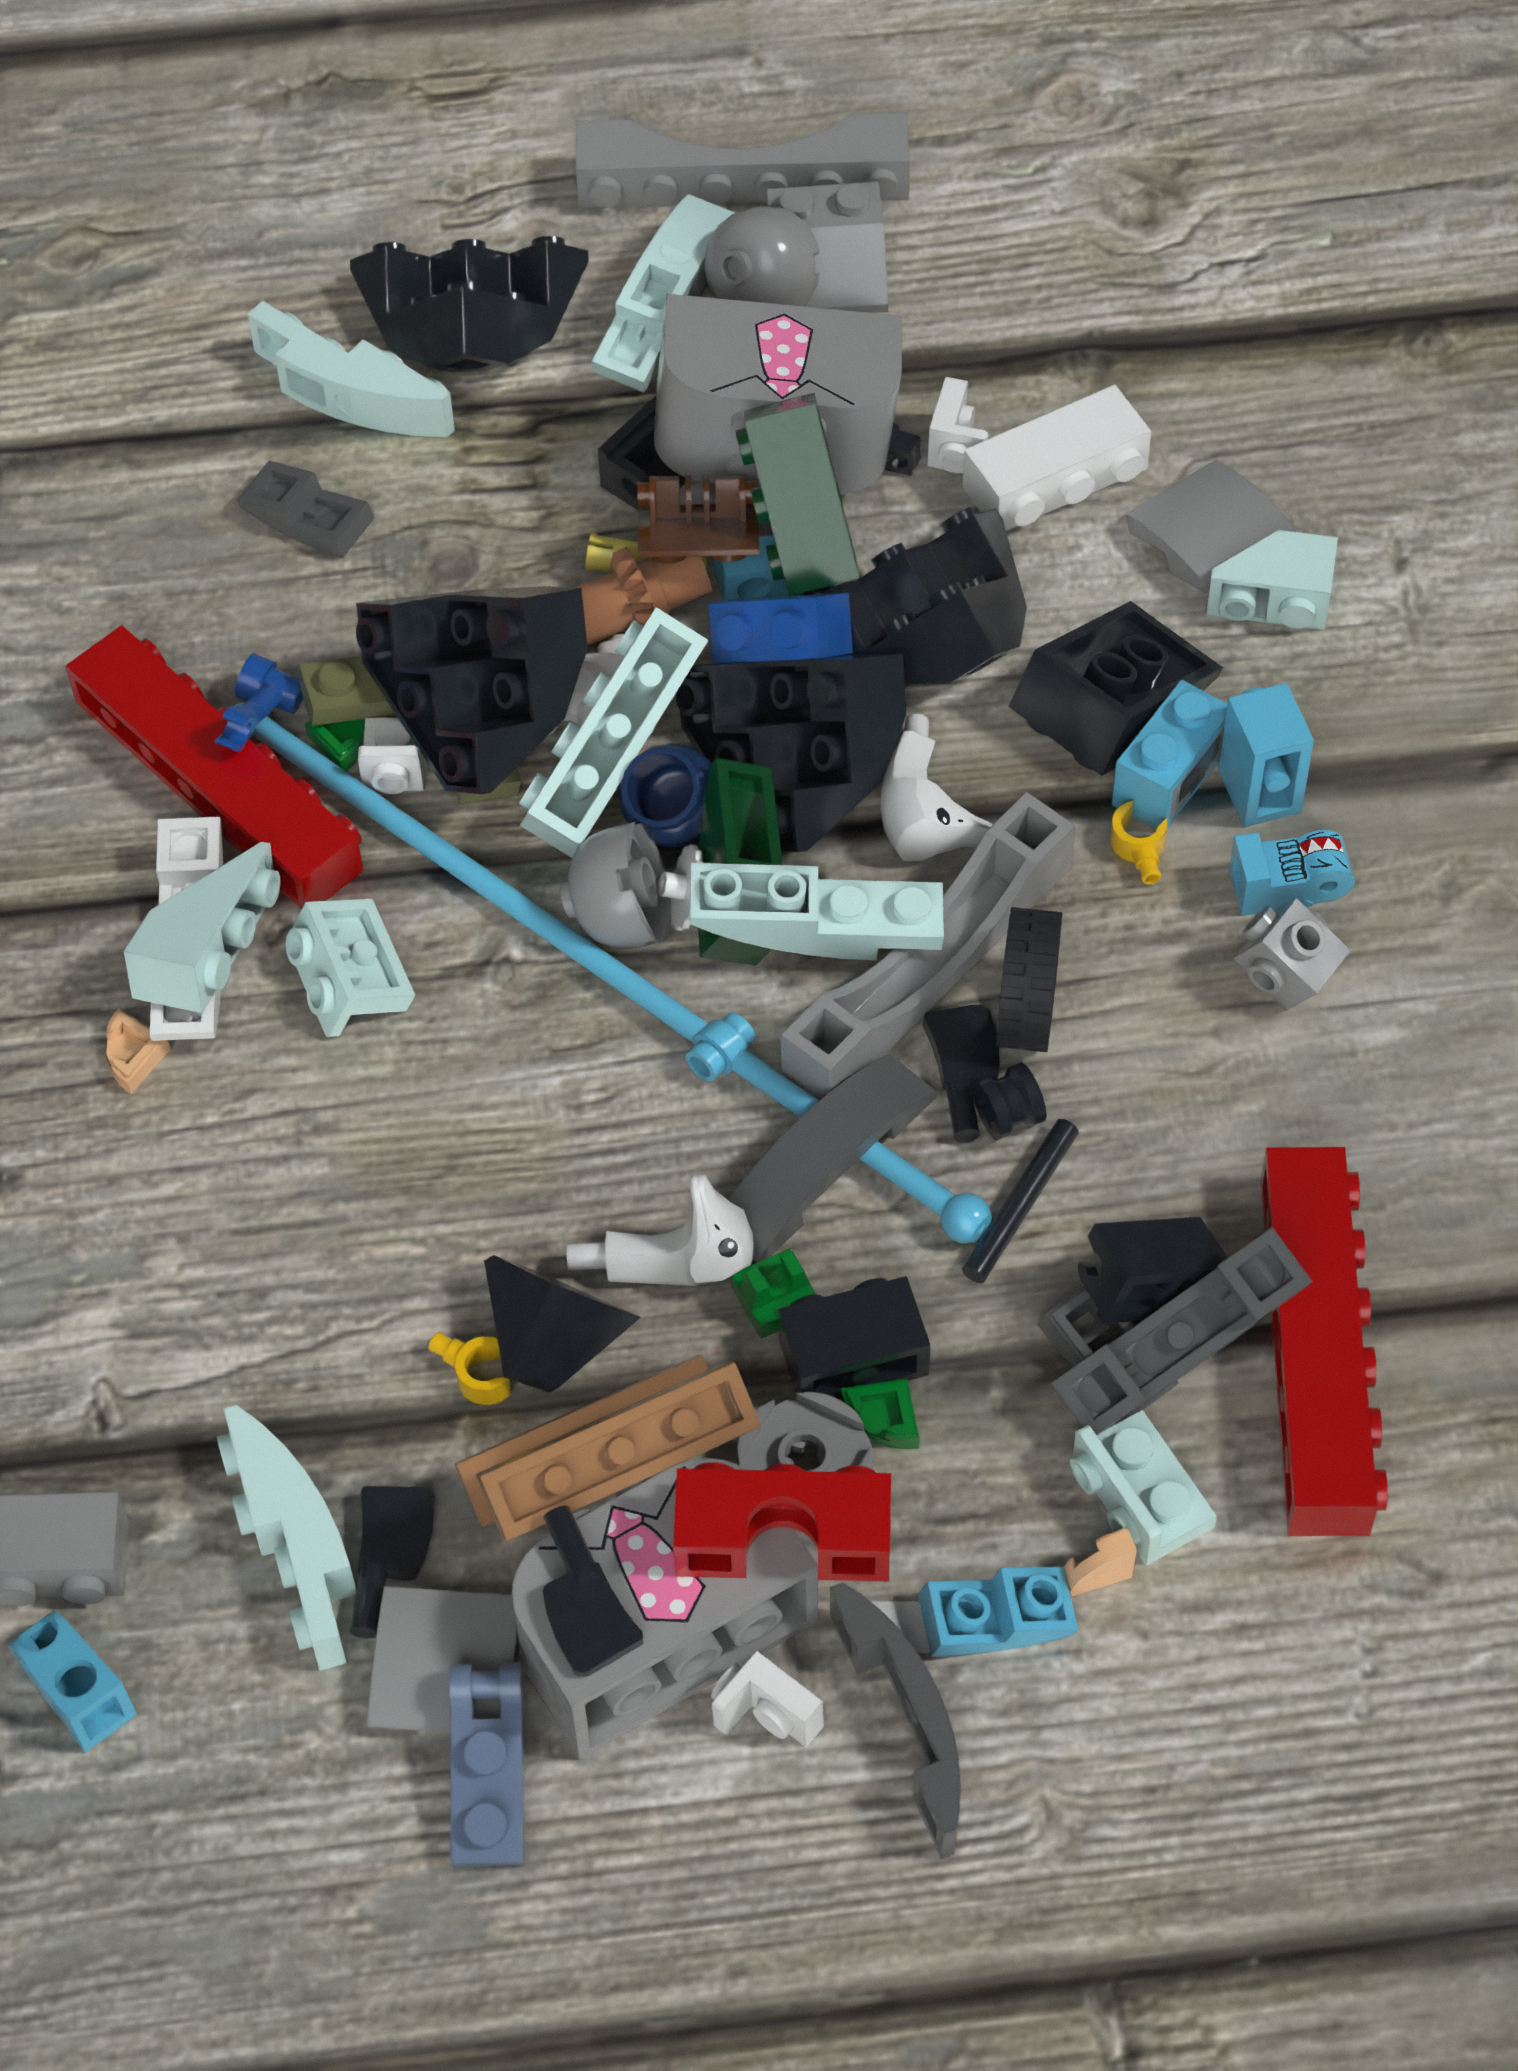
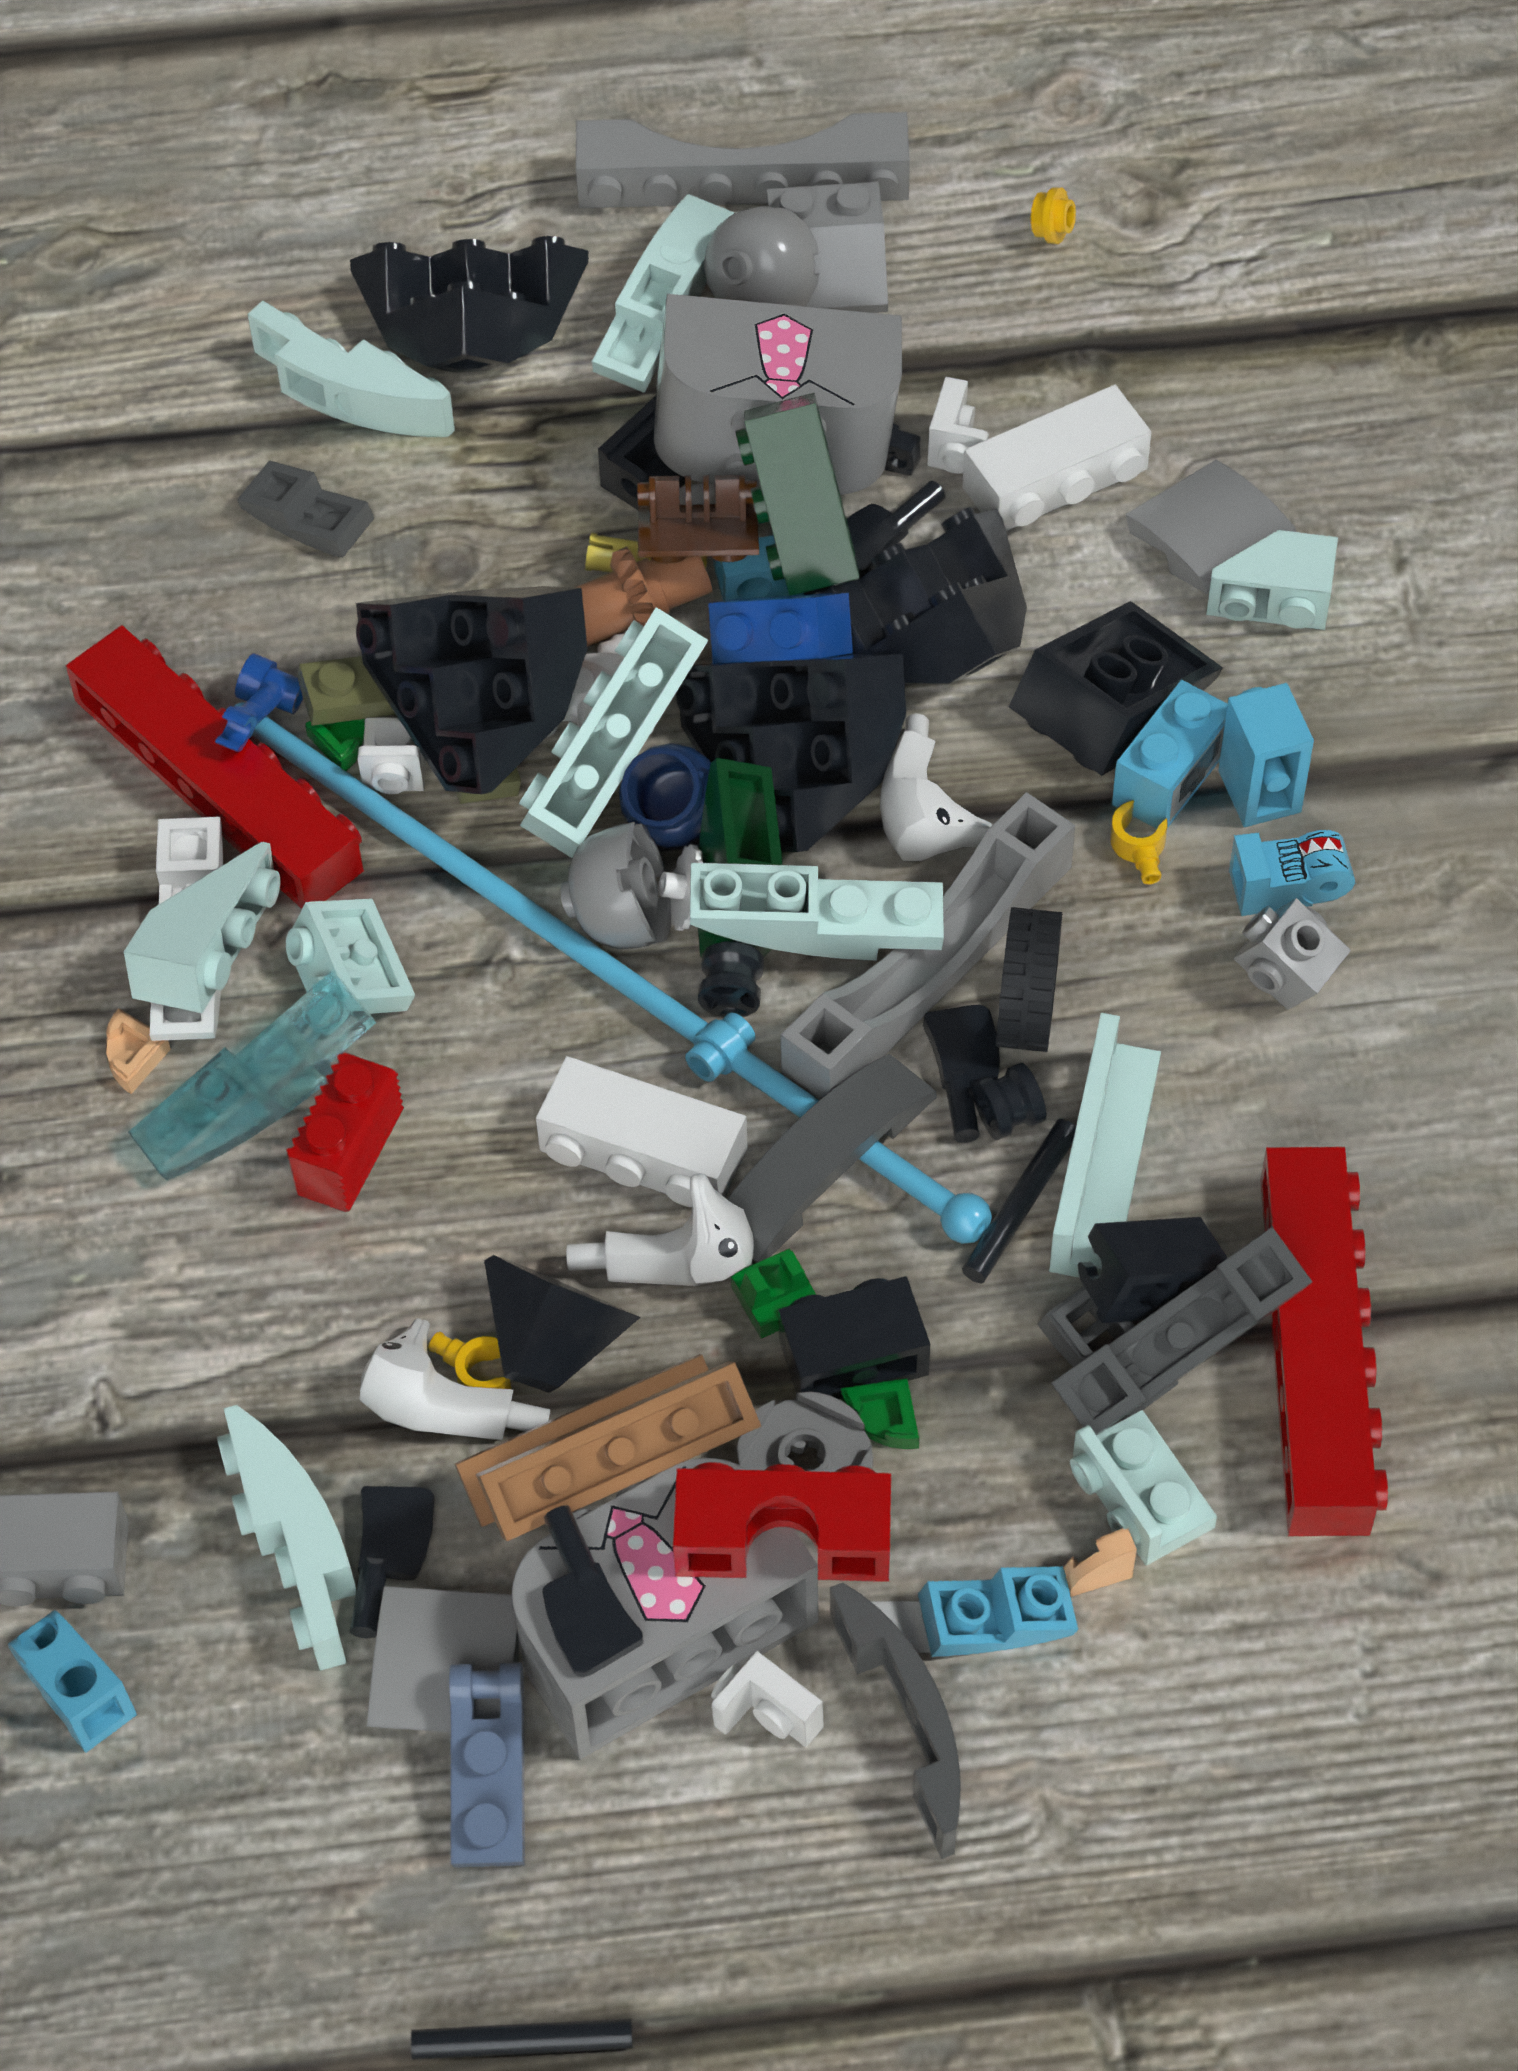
none -> clear light blue slope [128,971,377,1181]
none -> red brick [286,1052,404,1212]
none -> white animal [360,1318,550,1440]
none -> black bar [411,2018,633,2060]
none -> white brick [536,1056,748,1207]
none -> black wheel [698,941,764,1017]
none -> black piece [847,480,946,578]
none -> yellow plate [1031,187,1076,244]
none -> light aqua fence [1049,1013,1161,1278]

